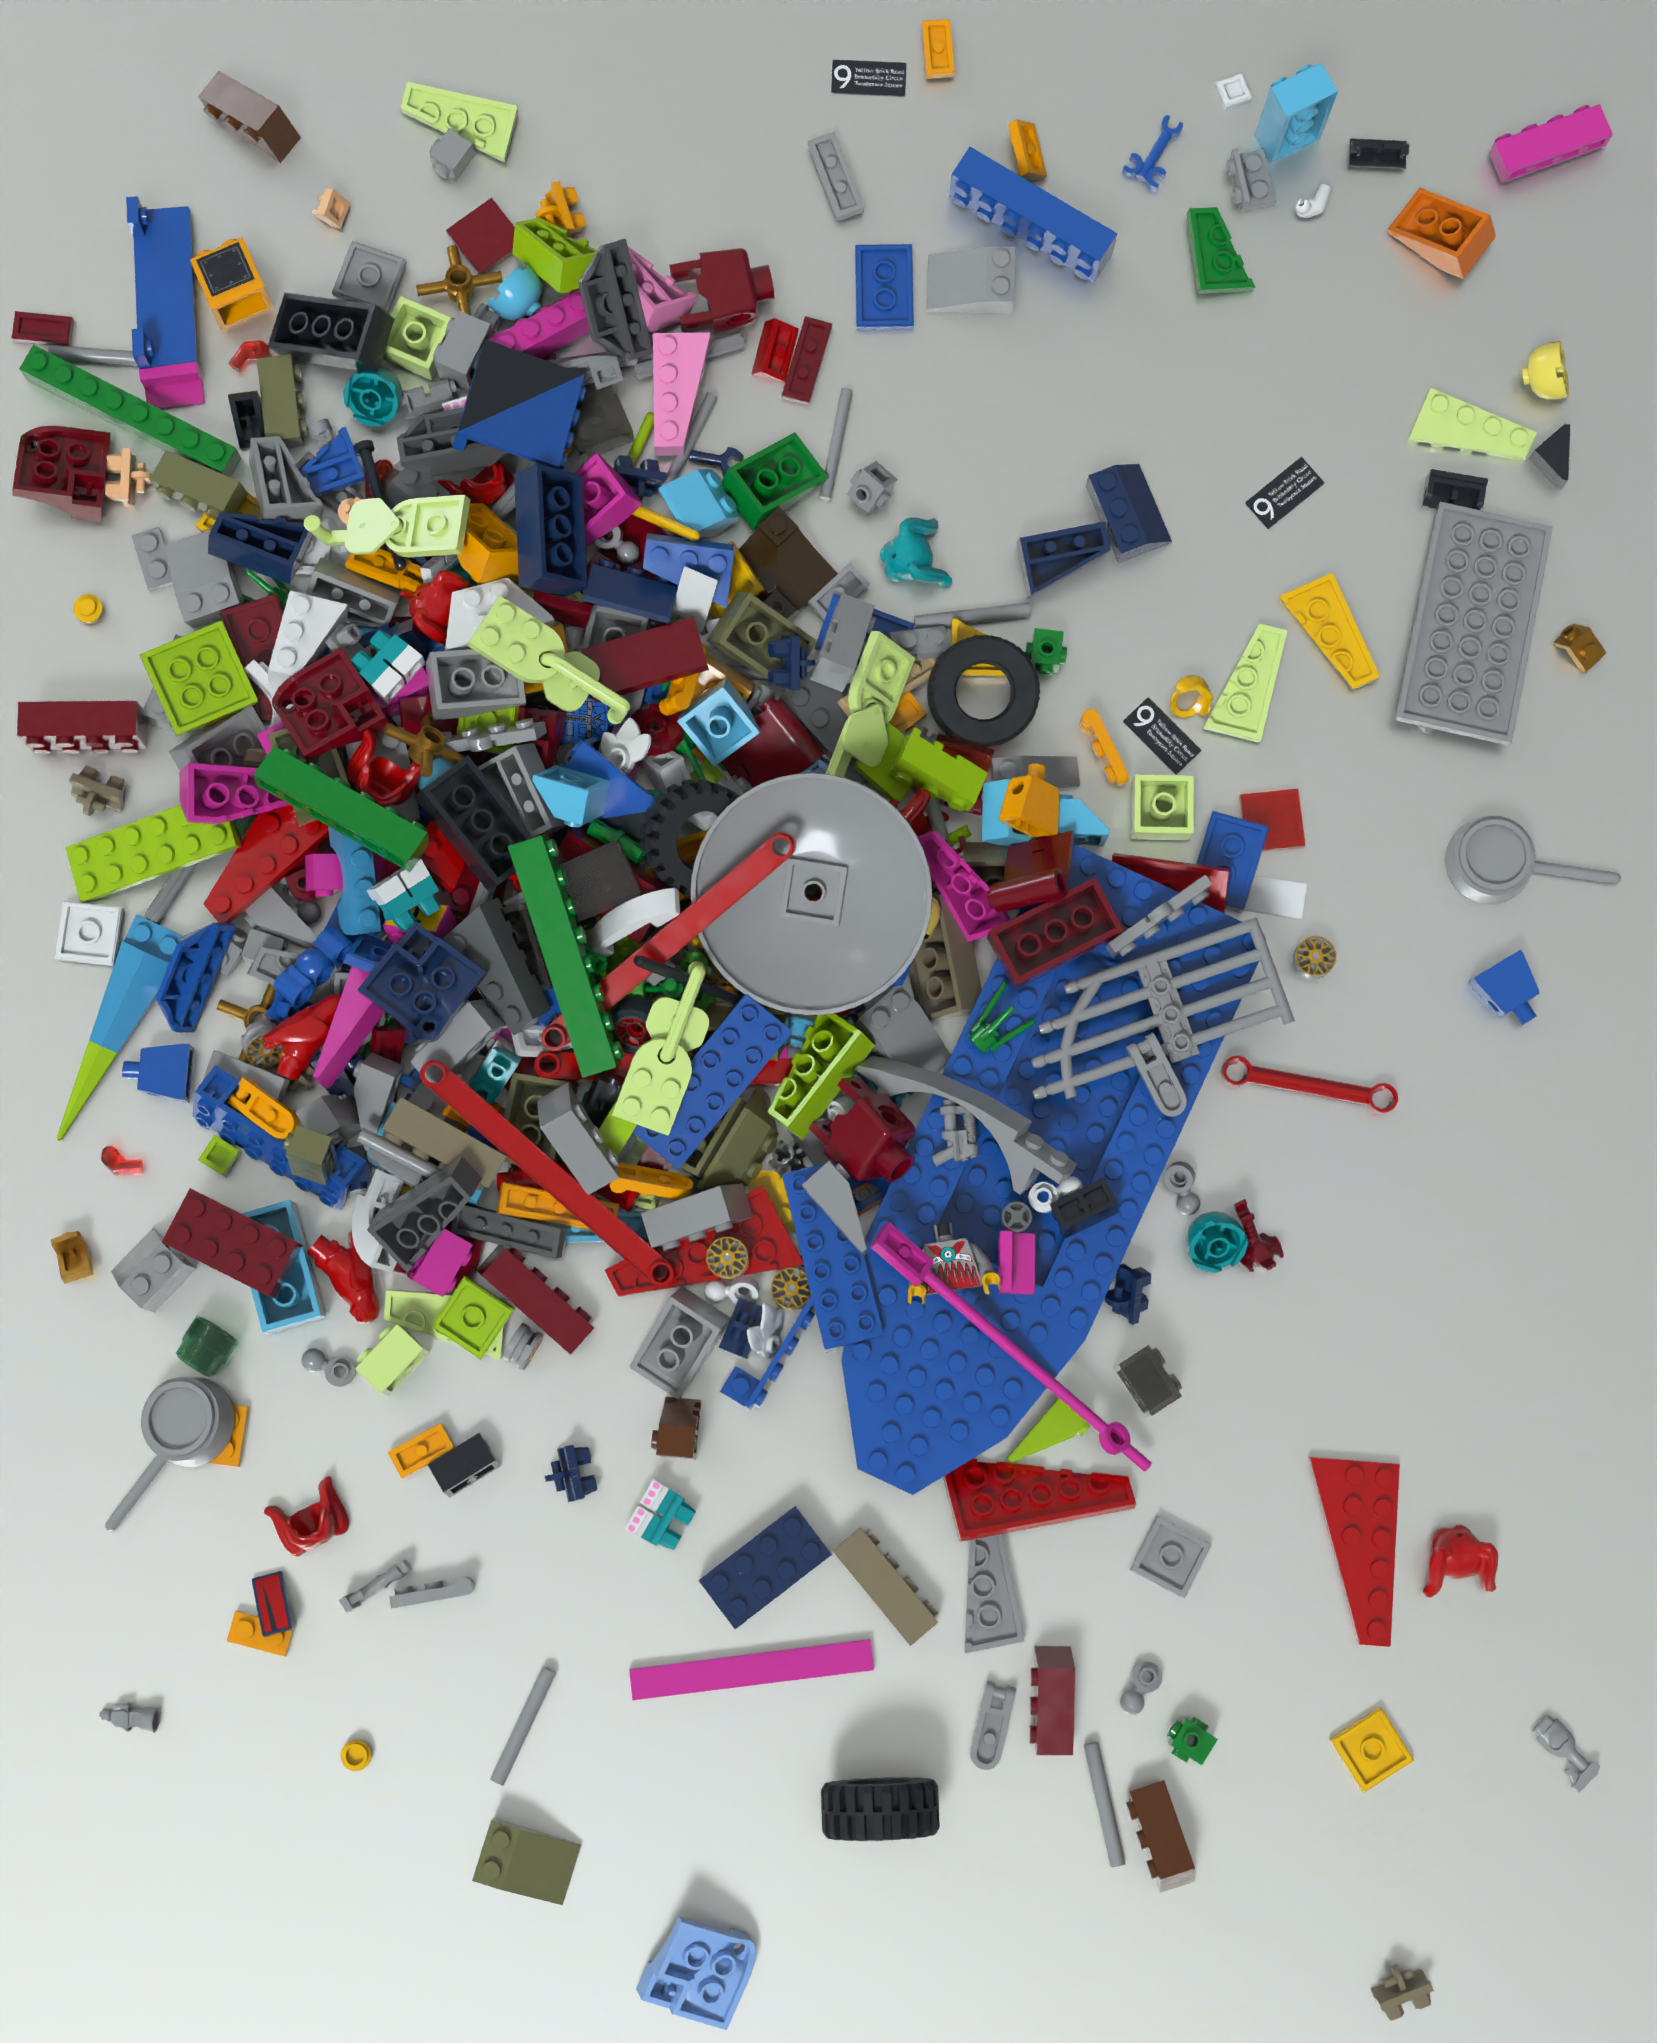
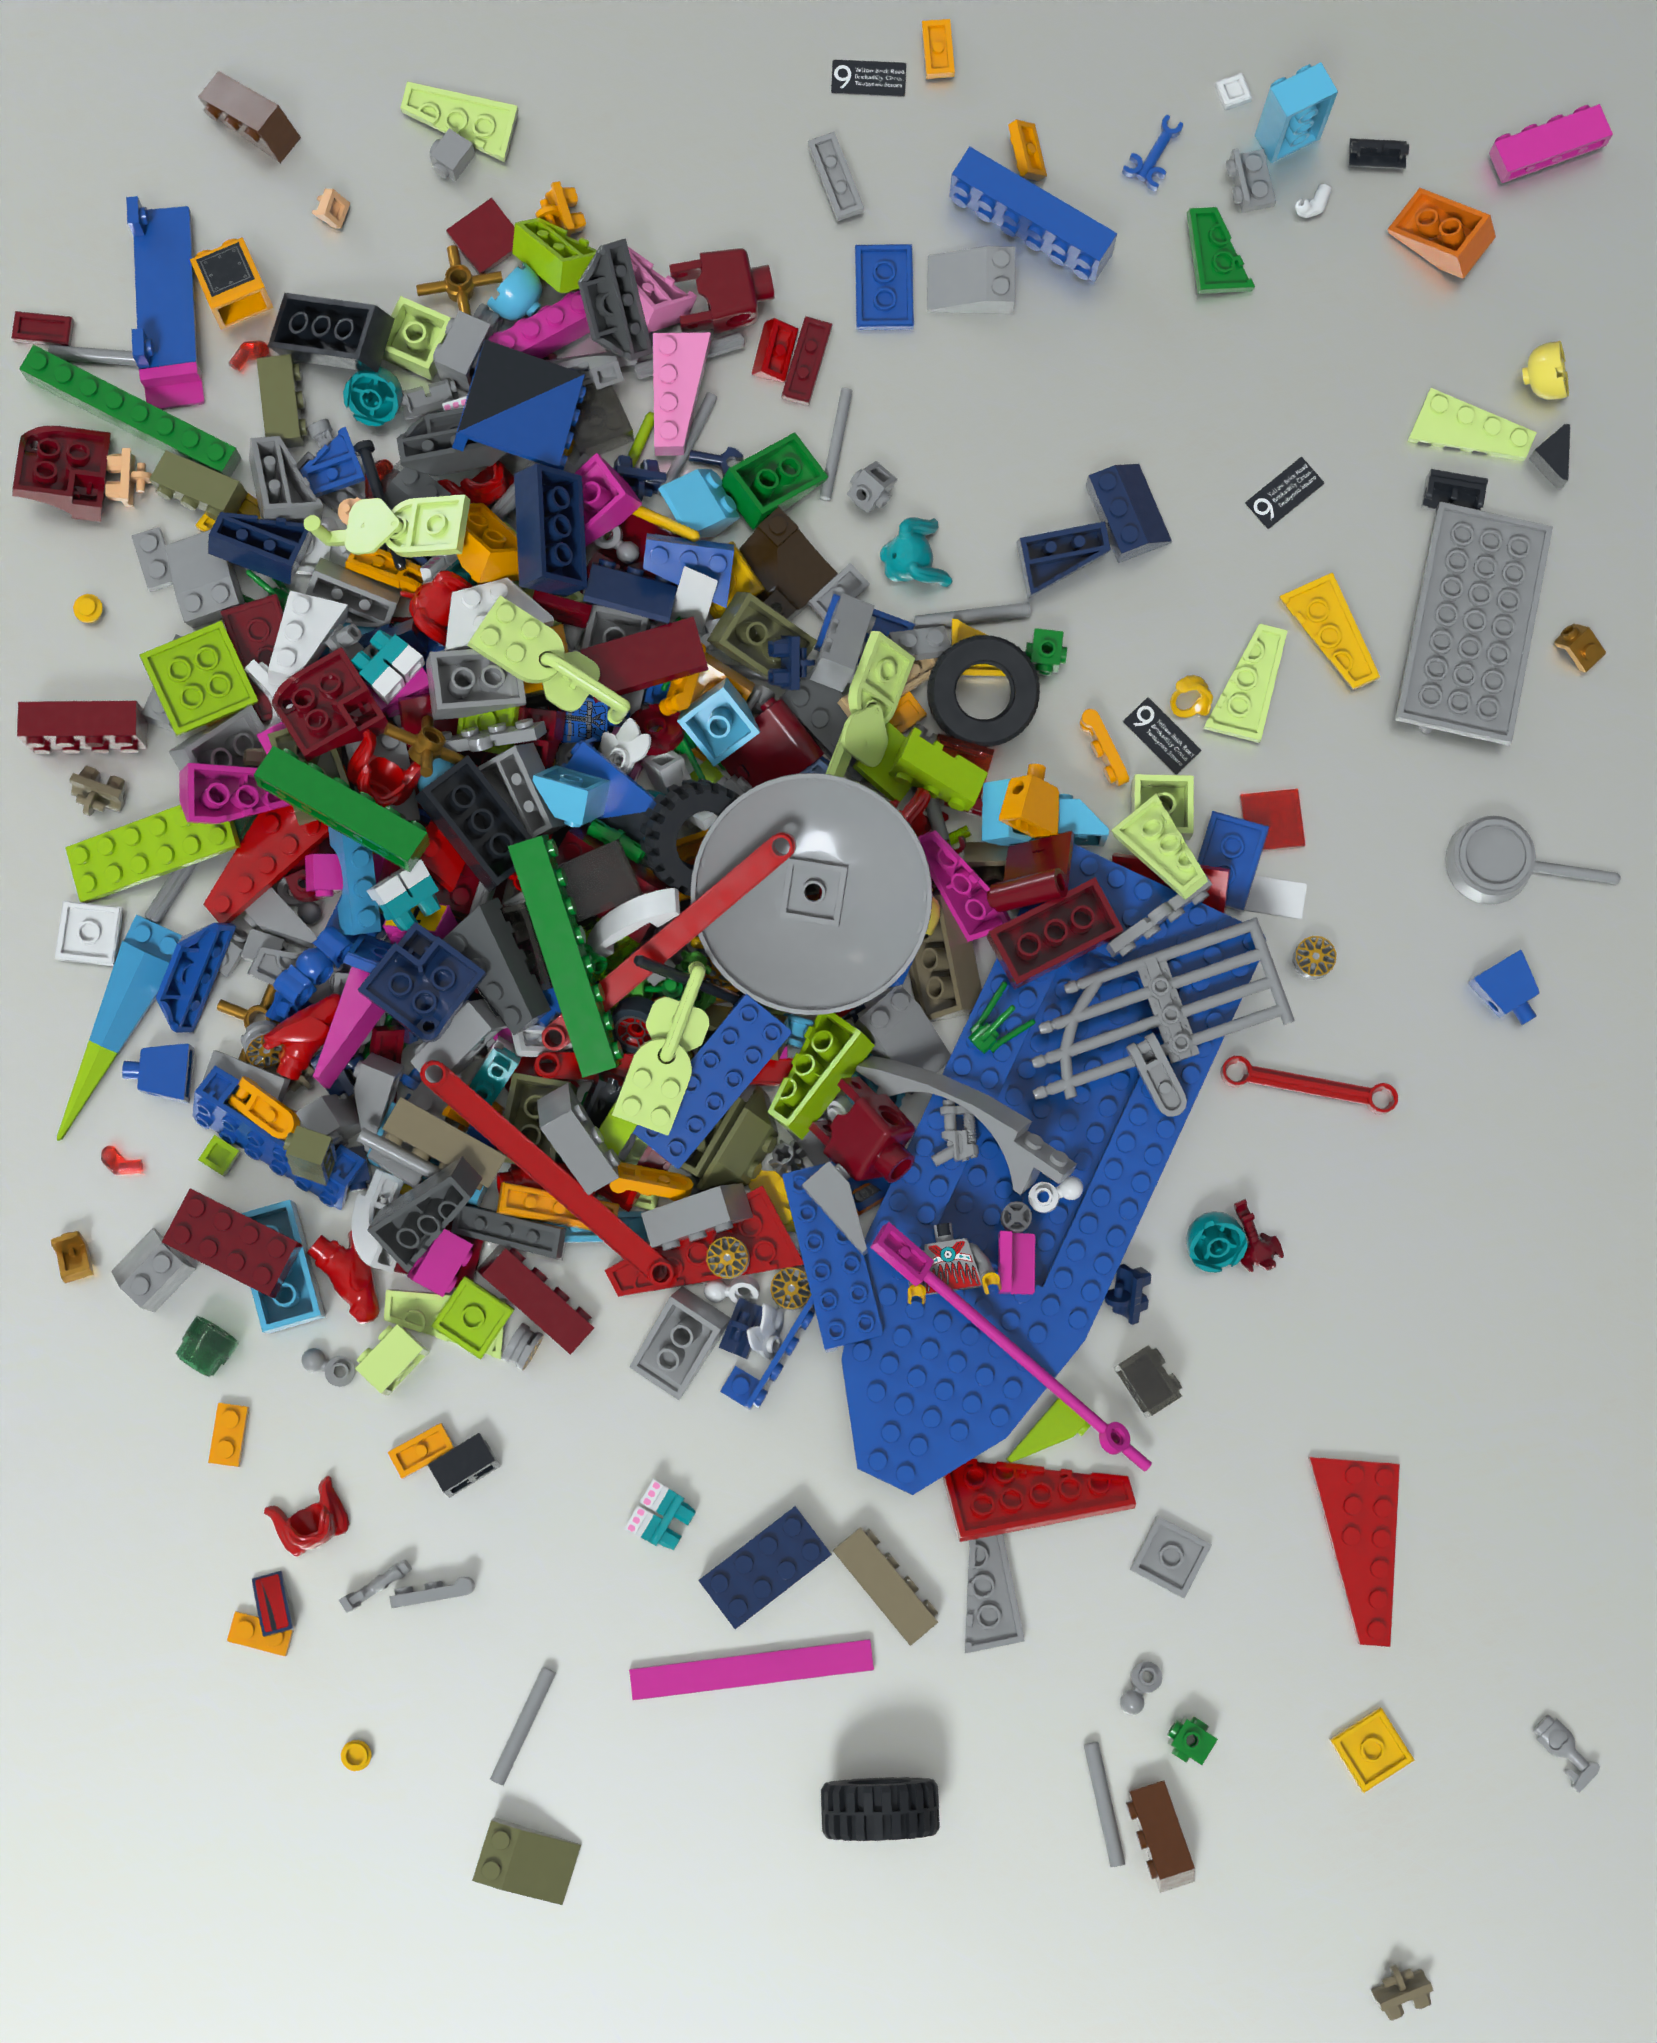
light grey piece [99,1702,160,1733] -> none
light grey piece [105,1377,234,1532] -> none
black slope [228,390,265,449] -> none
light grey plate [332,241,407,313] -> none
dark blue hips [545,1445,597,1502] -> none
light blue slope [636,1916,756,2030] -> none
reddish brown wedge [651,1397,701,1460] -> none
light grey plate [970,1681,1016,1770] -> none
light grey slope [990,756,1080,788] -> none
dark red wedge [1029,1646,1075,1755] -> none
black hinge [1050,1178,1118,1239] -> none
light grey plate [1164,1161,1200,1215] -> none
red hair [1423,1525,1498,1598] -> none
none -> yellowish green wing [1111,794,1208,900]

